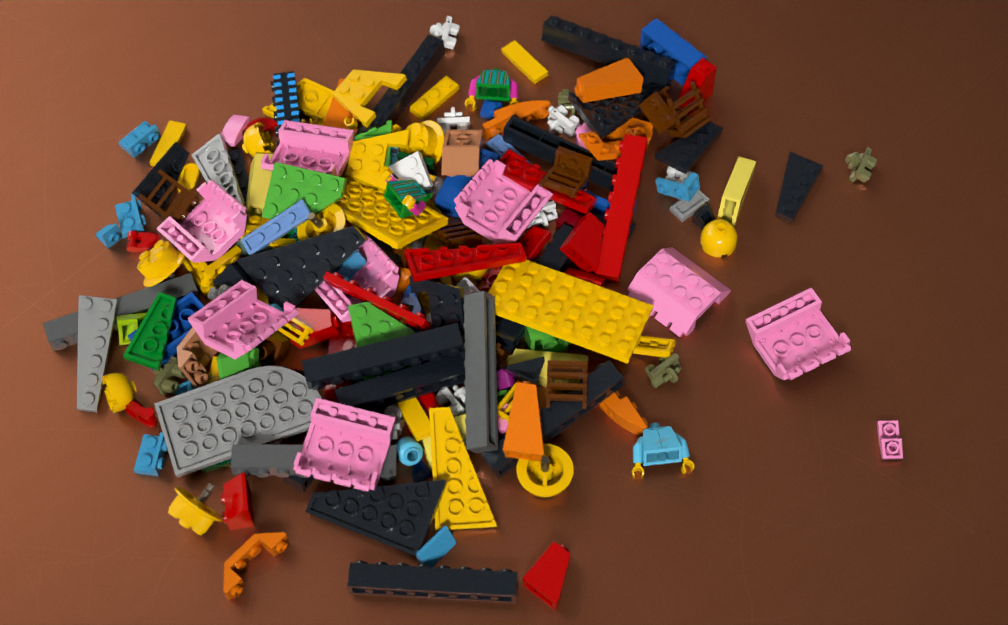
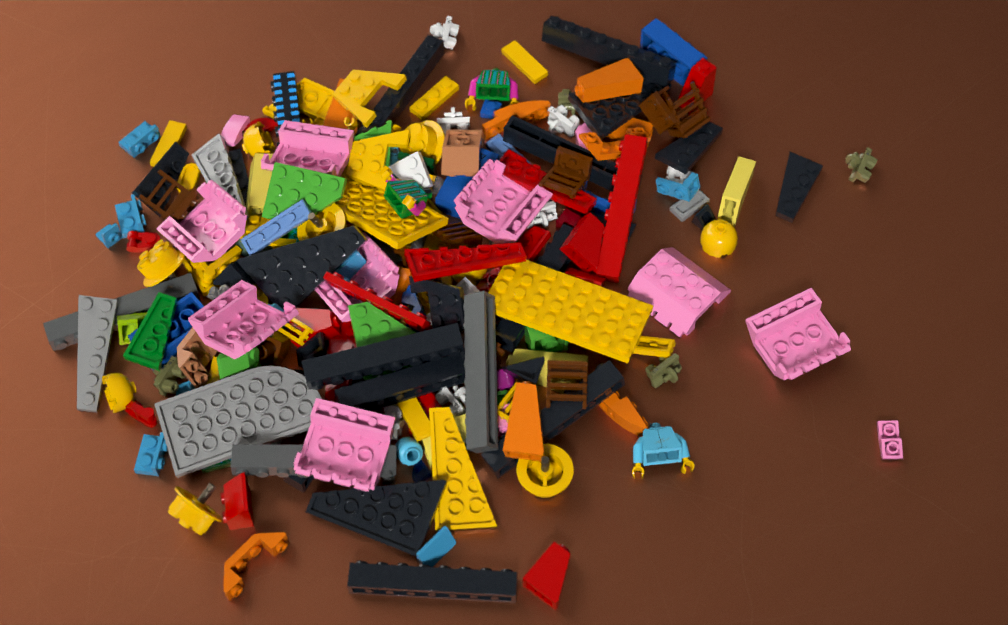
none -> black slope [296,332,327,368]

